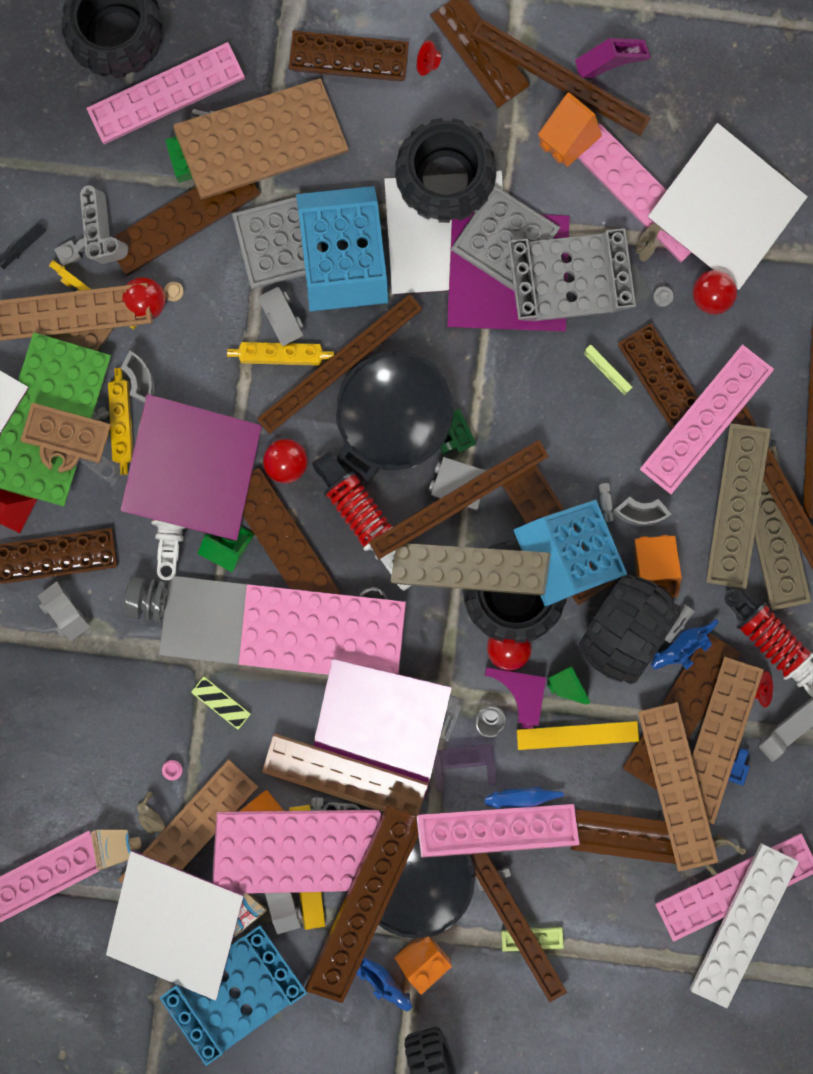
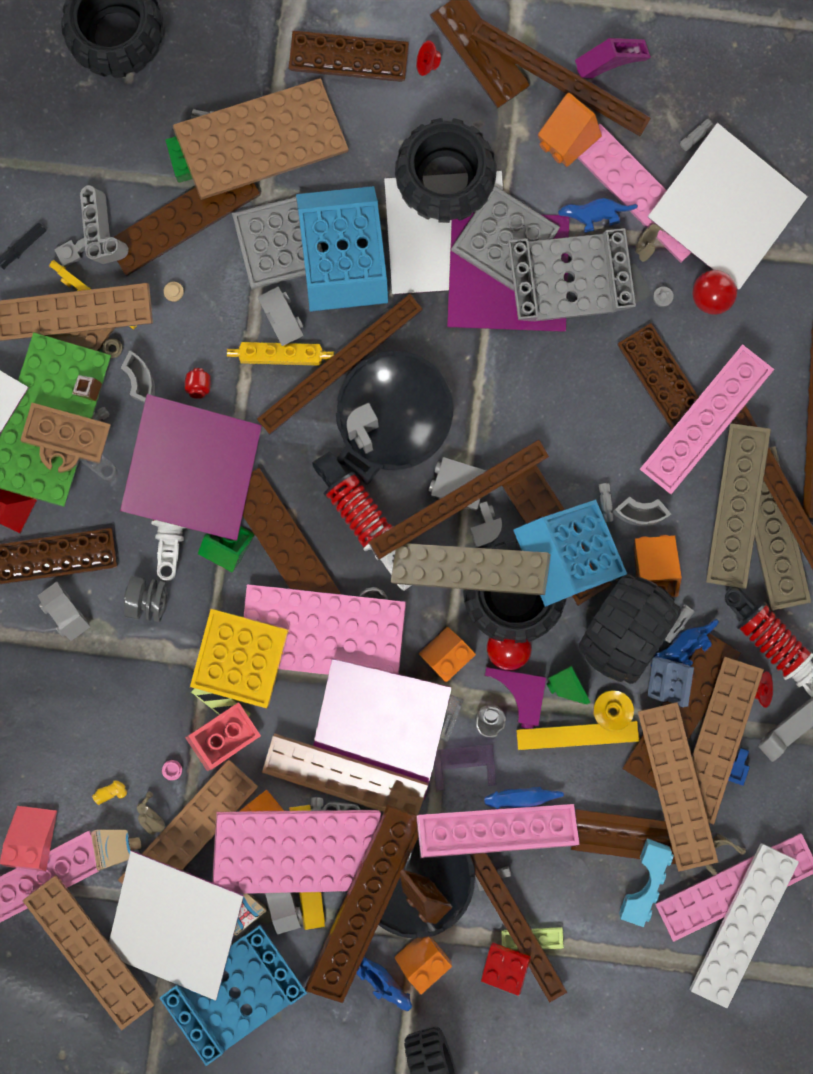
bright pink plate [86,42,245,145] -> none
yellow plate [108,368,133,475] -> none
red piece [122,277,166,320] -> none
light grey tile [159,576,247,664] -> none
red piece [263,439,308,483] -> none
dark green plate [440,409,477,455] -> none
yellowish green tile [584,345,632,395] -> none
none -> coral slope [0,806,57,872]
none -> medium nougat plate [22,875,155,1031]
none -> reddish brown slope [72,375,102,401]
none -> yellow arm [92,781,127,805]
none -> dark tan plate [102,338,123,358]
none -> red head [184,368,211,399]
none -> coral slope [185,702,261,771]
none -> yellow plate [190,609,289,708]
none -> light grey brick [347,403,379,453]
none -> reddish brown slope [400,869,452,924]
none -> orange slope [419,627,476,683]
none -> light grey brick [470,502,502,548]
none -> red plate [481,942,531,996]
none -> blue animal [558,198,638,233]
none -> yellow dish [593,691,634,731]
none -> medium azure arch [619,839,673,927]
none -> sand blue slope [647,657,694,707]
none -> light grey axle [680,119,714,151]

